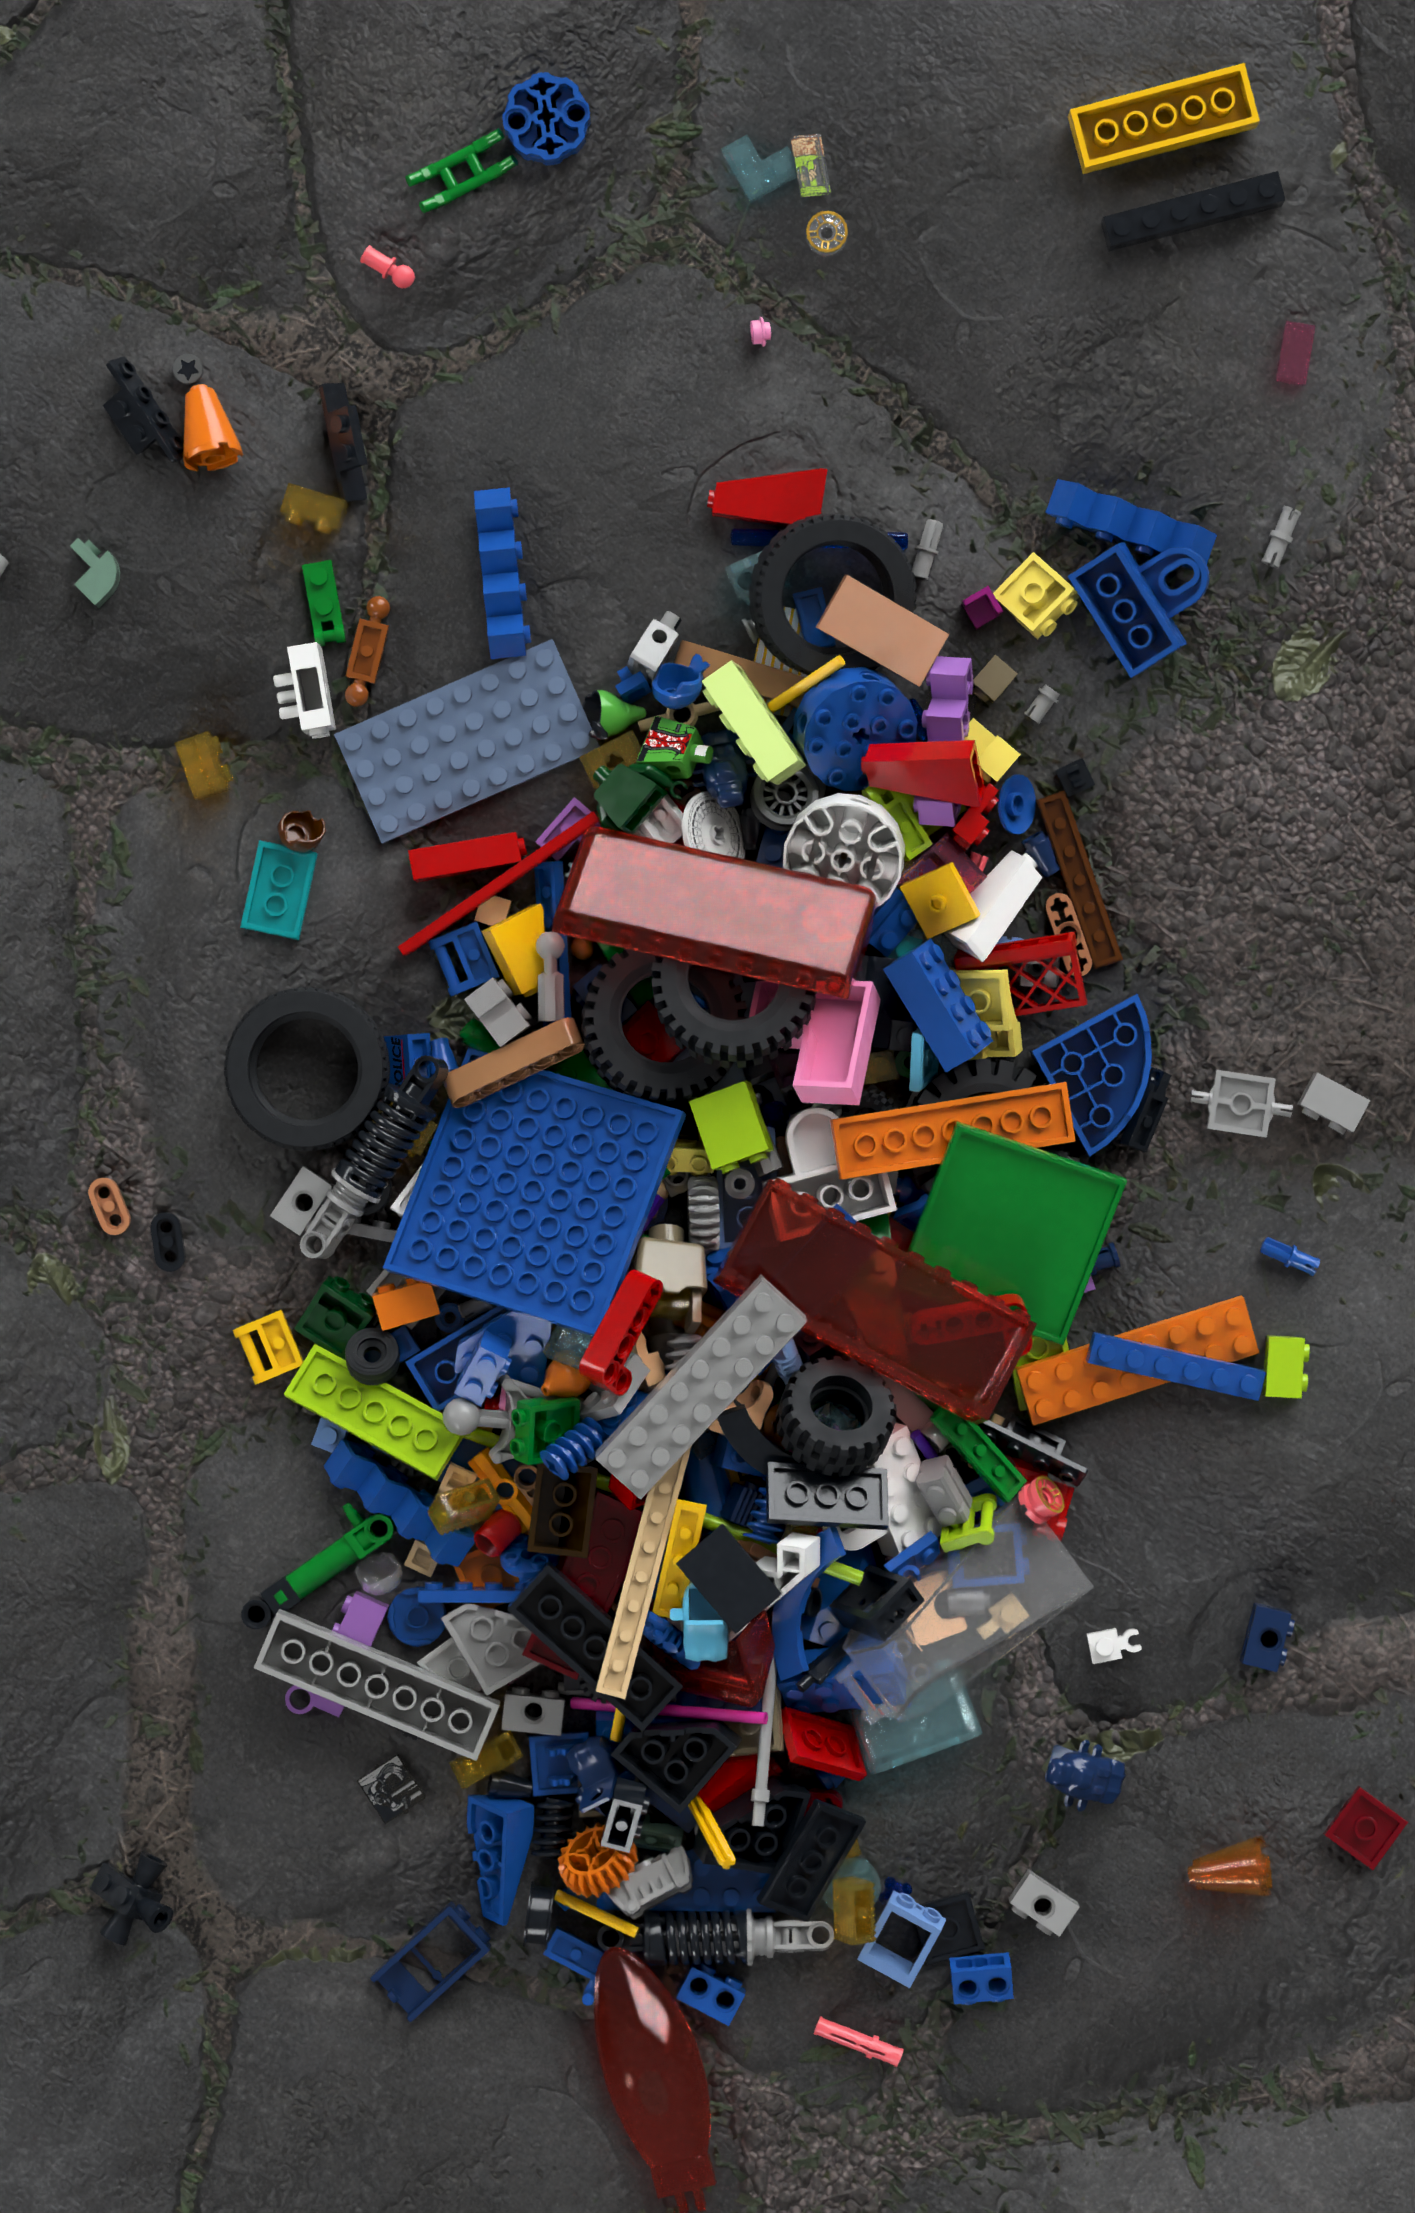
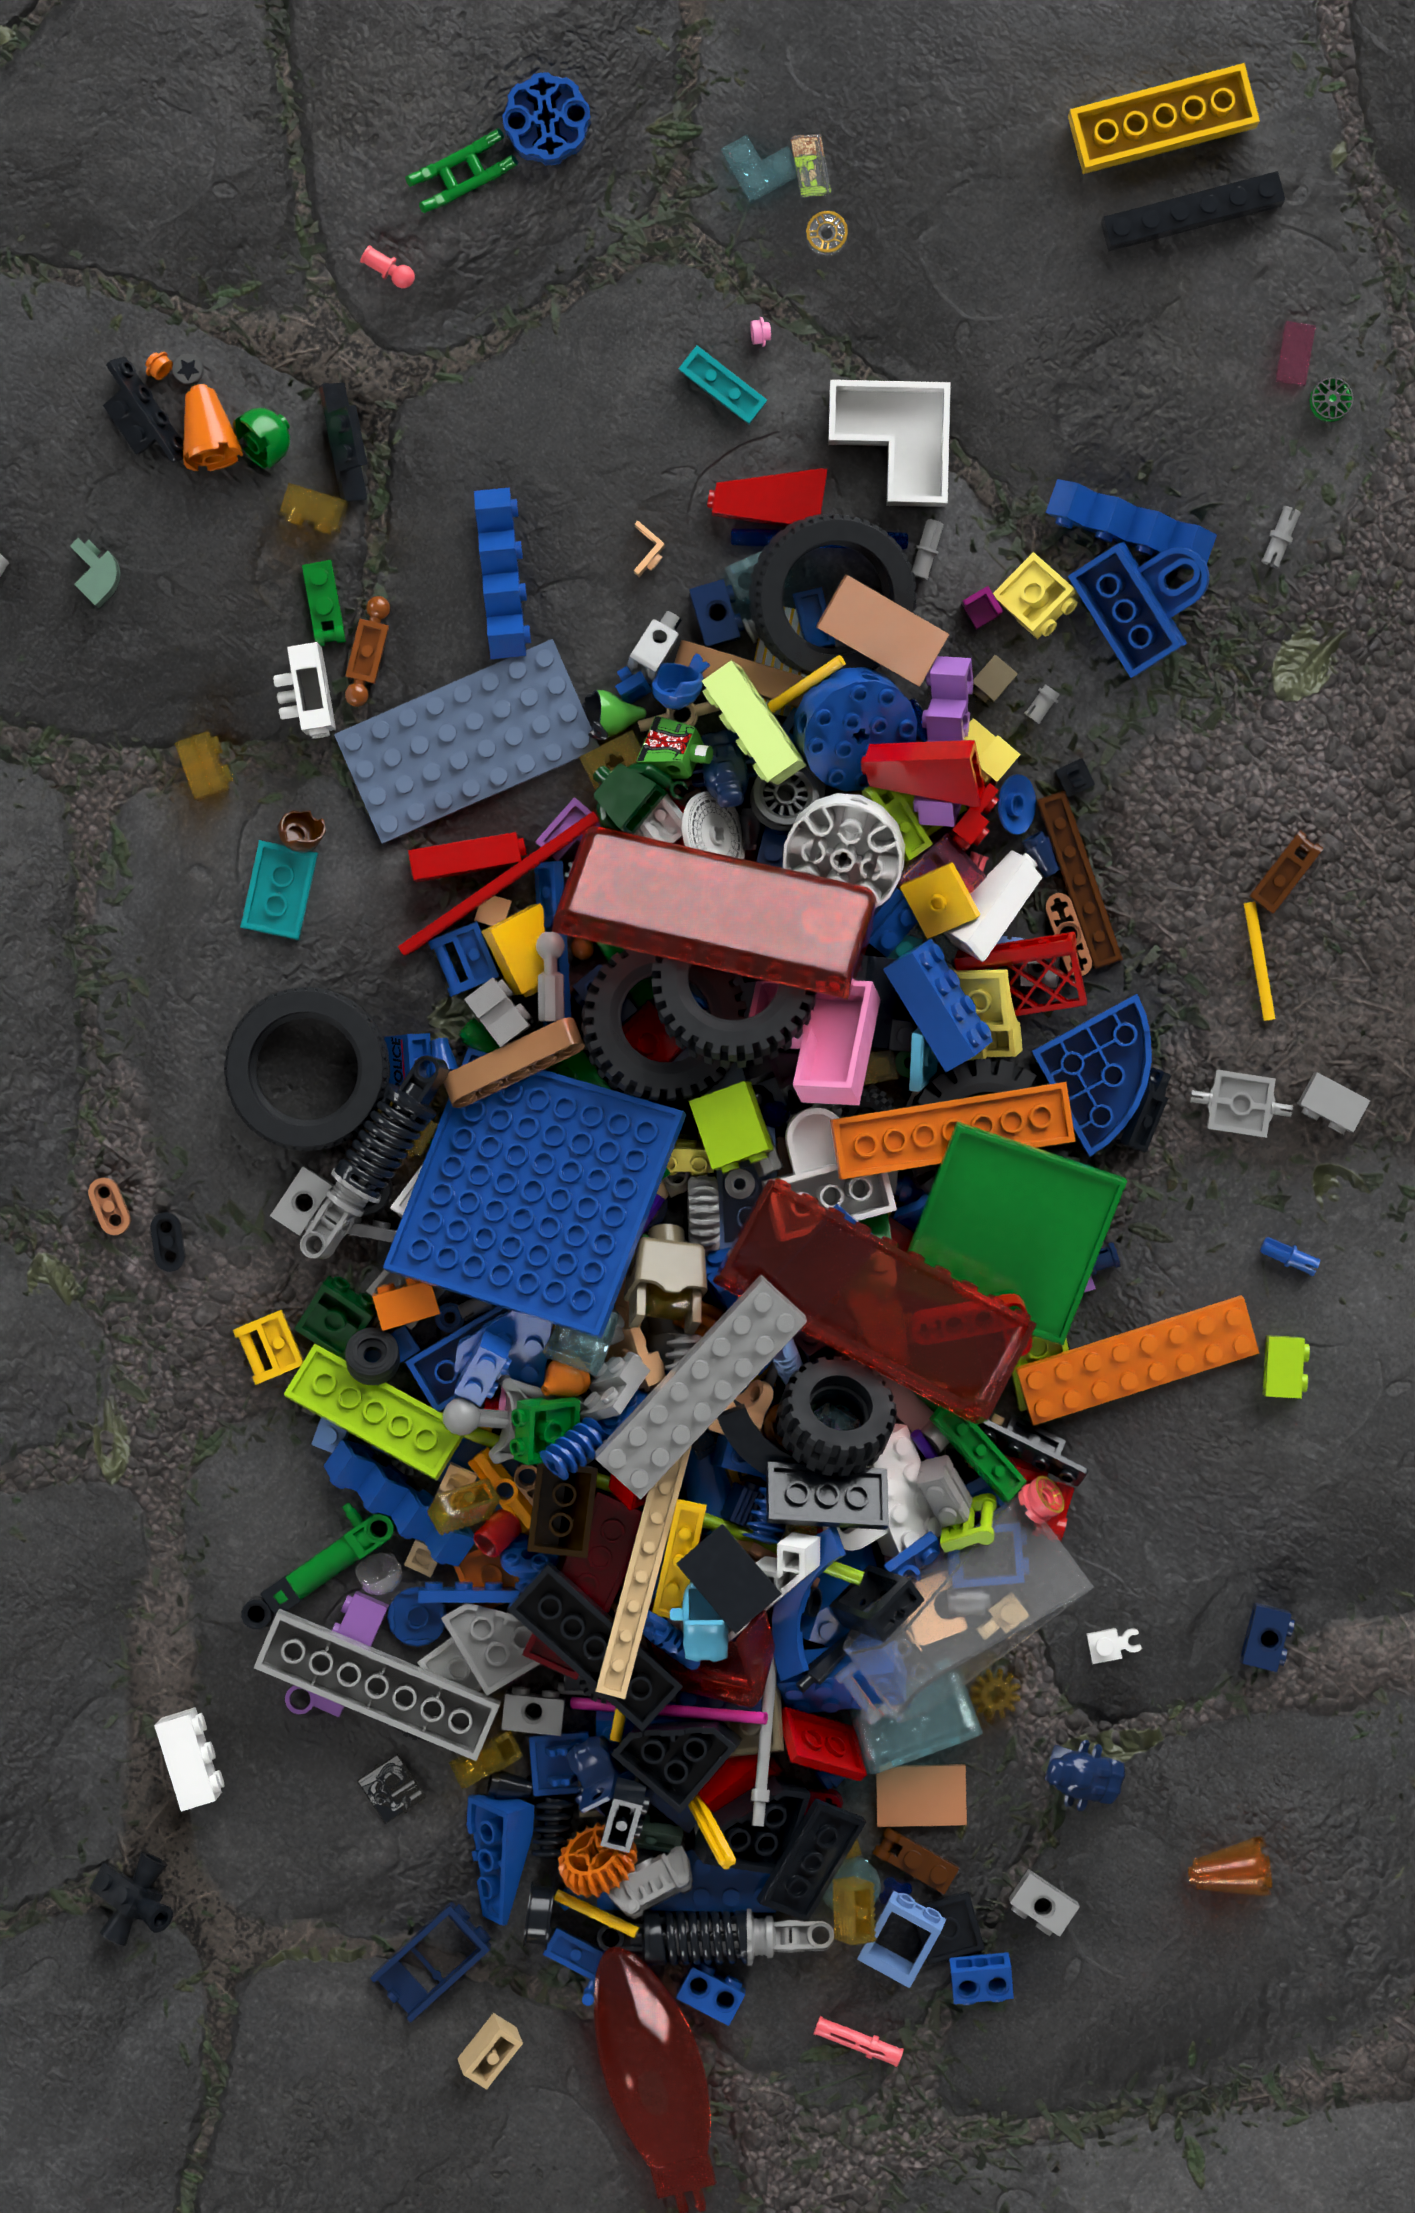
red beam [579,1269,663,1396] -> none
blue plate [1086,1332,1266,1401] -> none
dark red plate [1323,1785,1408,1870] -> none
none -> orange plate [145,352,173,380]
none -> white brick [154,1707,224,1812]
none -> green cylinder [233,408,290,469]
none -> tan brick [457,2013,523,2090]
none -> light nougat bracket [634,520,665,577]
none -> teal plate [678,345,768,425]
none -> dark blue brick [689,579,745,648]
none -> white piece [828,380,951,507]
none -> reddish brown plate [872,1827,959,1895]
none -> nougat tile [876,1764,967,1827]
none -> clear yellow gear [970,1668,1021,1719]
none -> yellow bar [1244,901,1275,1021]
none -> reddish brown plate [1249,830,1323,914]
none -> wheel [1309,377,1354,422]

